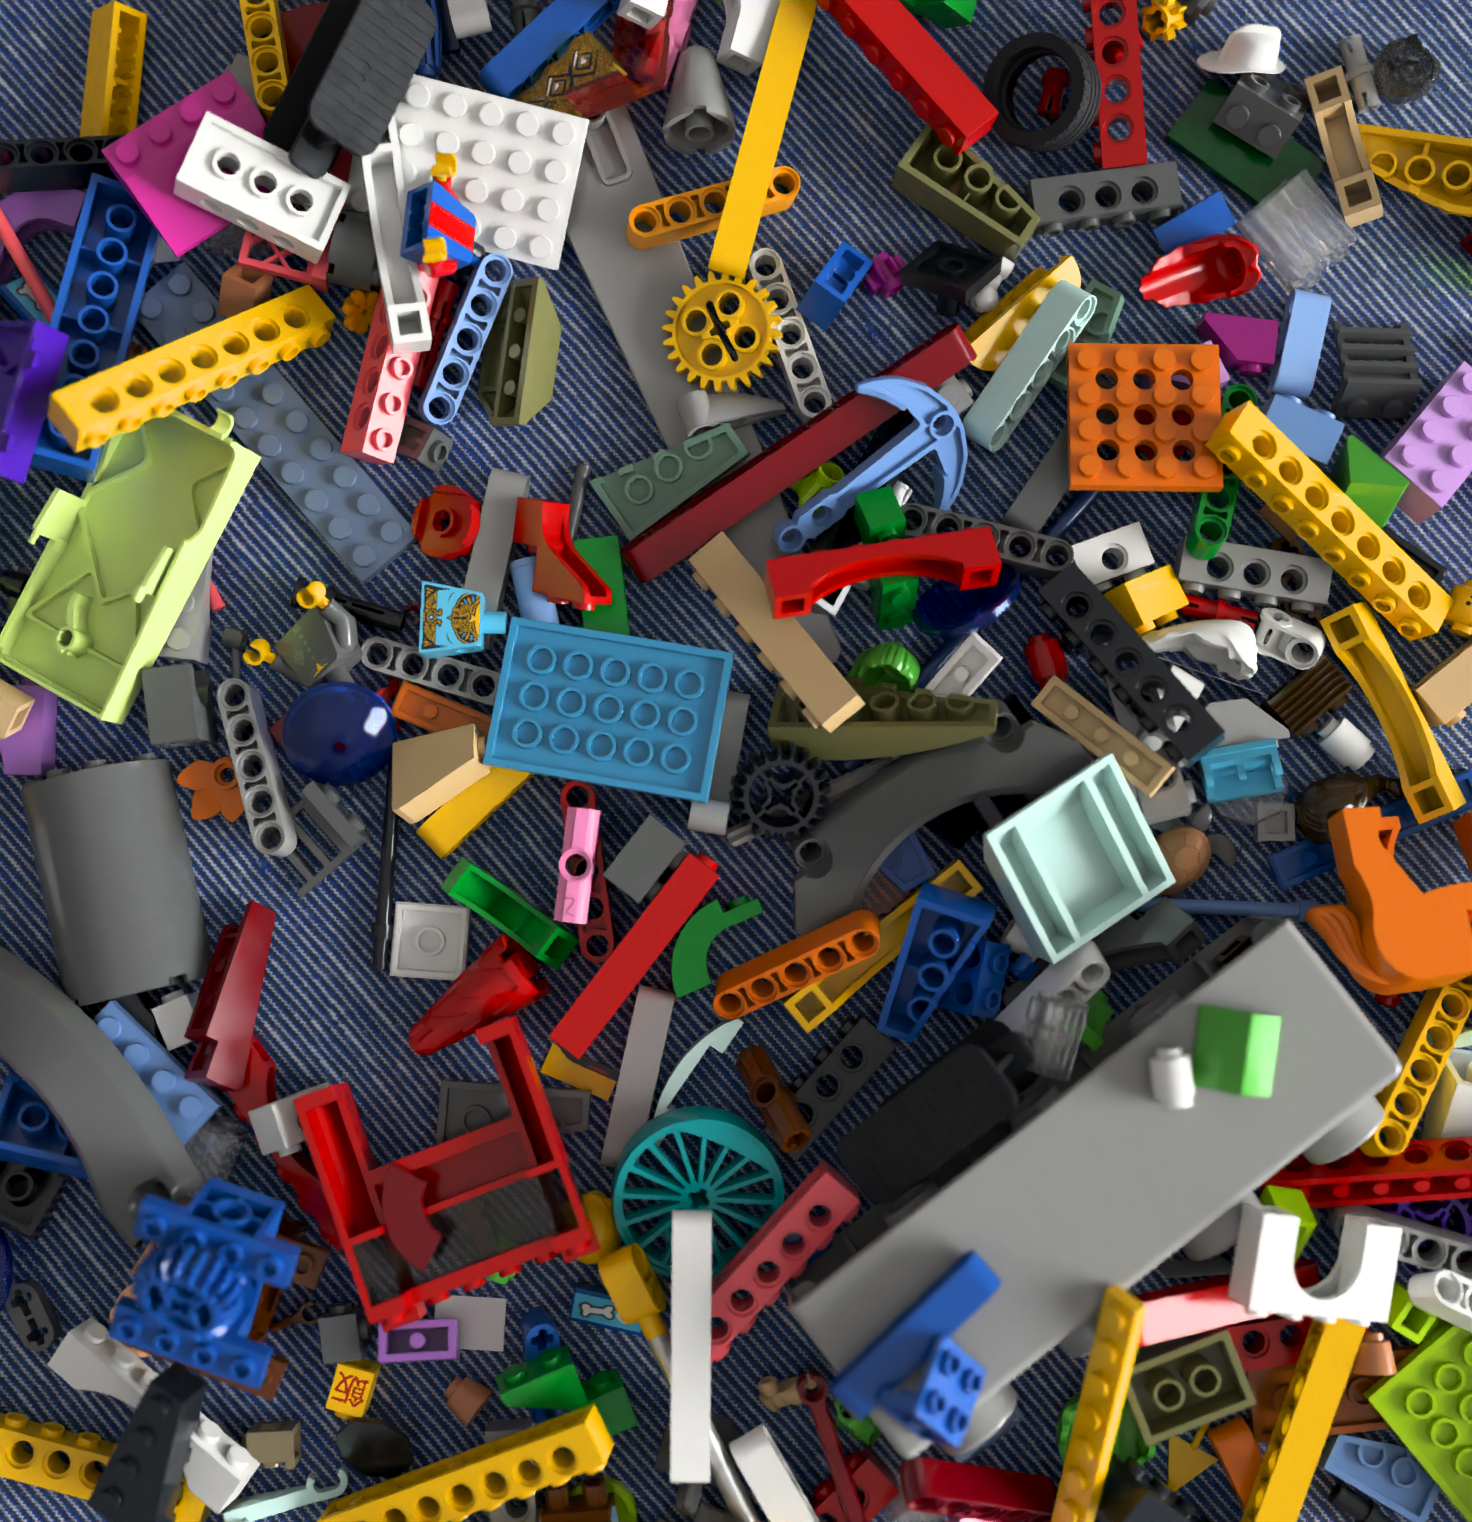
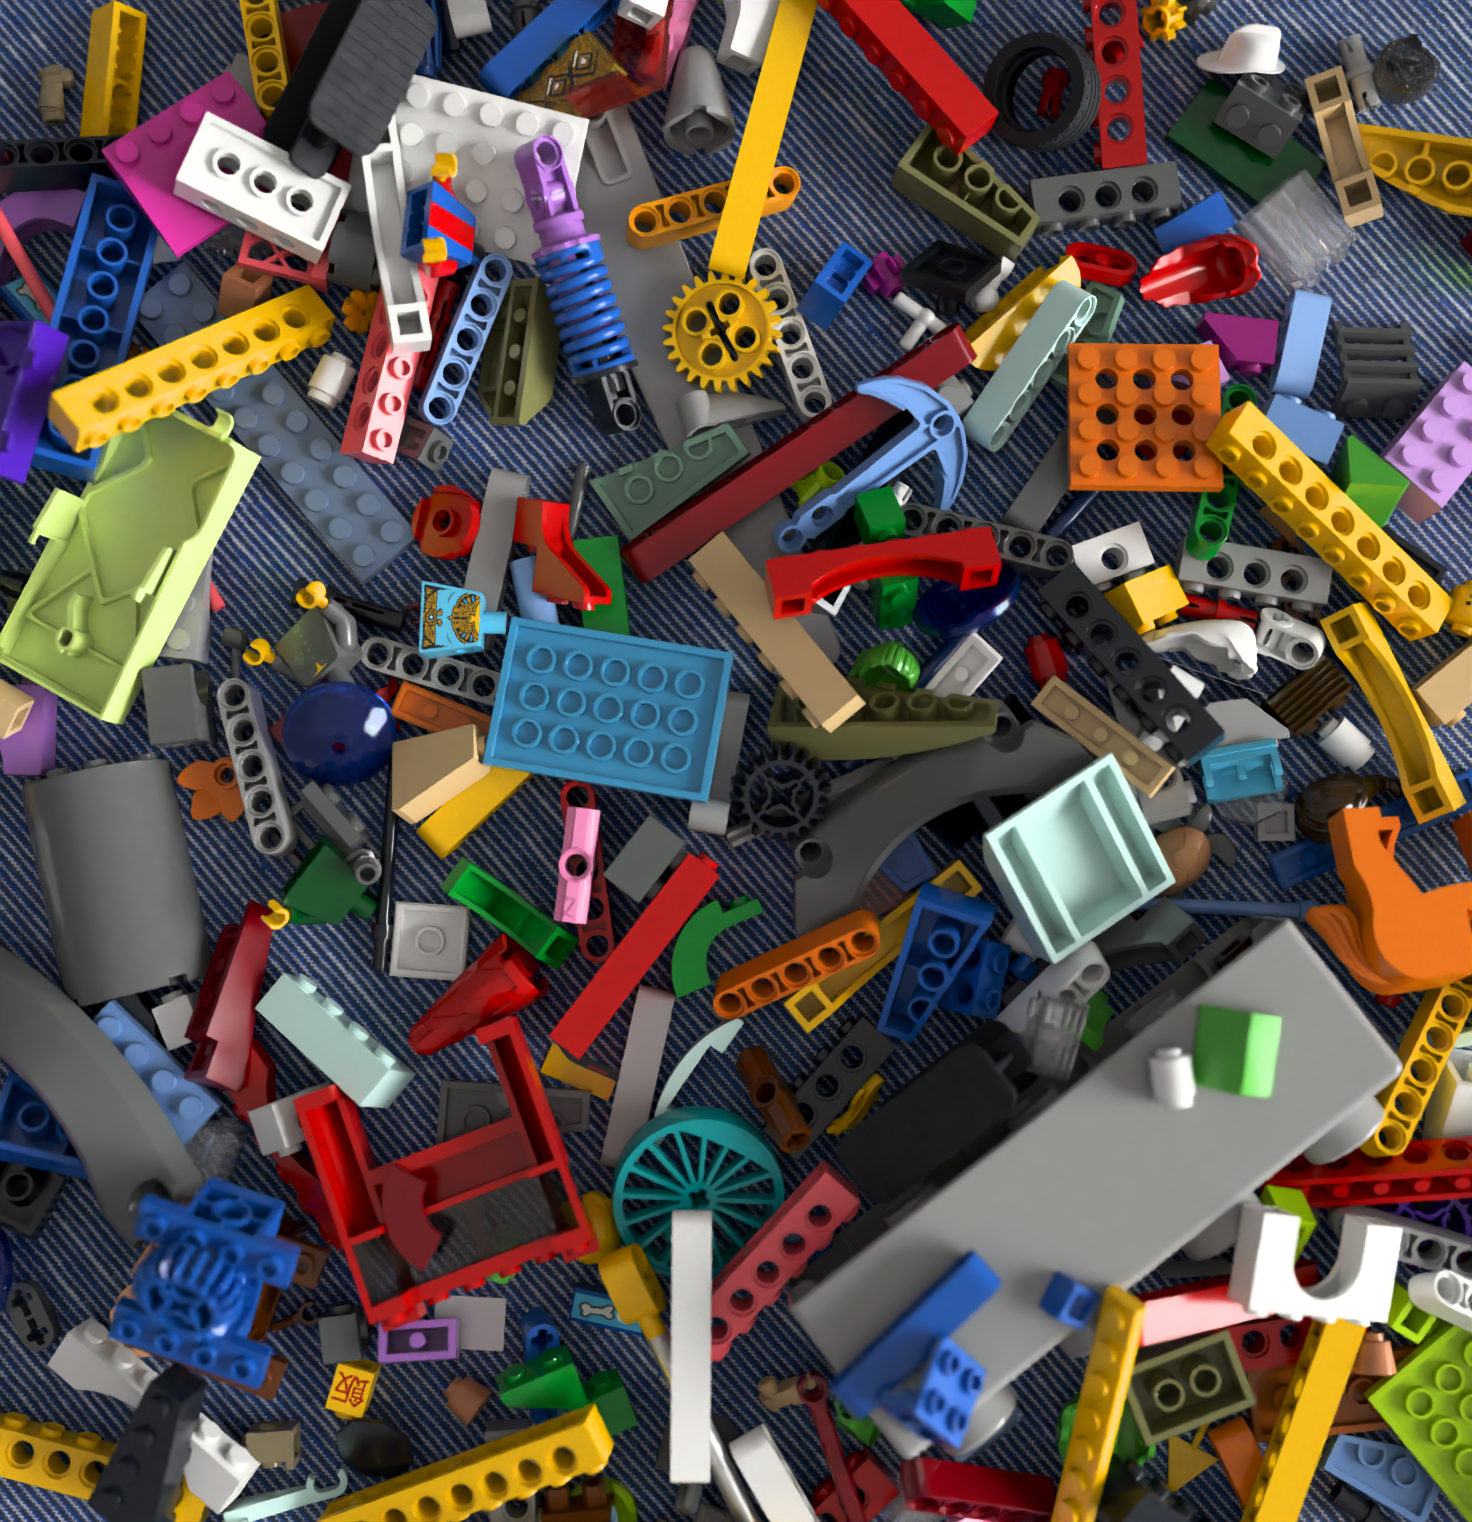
none -> dark tan arm [37,64,74,126]
none -> light aqua wedge [255,973,416,1108]
none -> dark green torso [260,834,382,929]
none -> white brick [307,351,357,410]
none -> piece [514,135,642,435]
none -> yellow piece [826,1073,885,1135]
none -> white piece [892,292,948,351]
none -> blue slope [1039,1271,1101,1331]
none -> red plate [1064,242,1138,286]

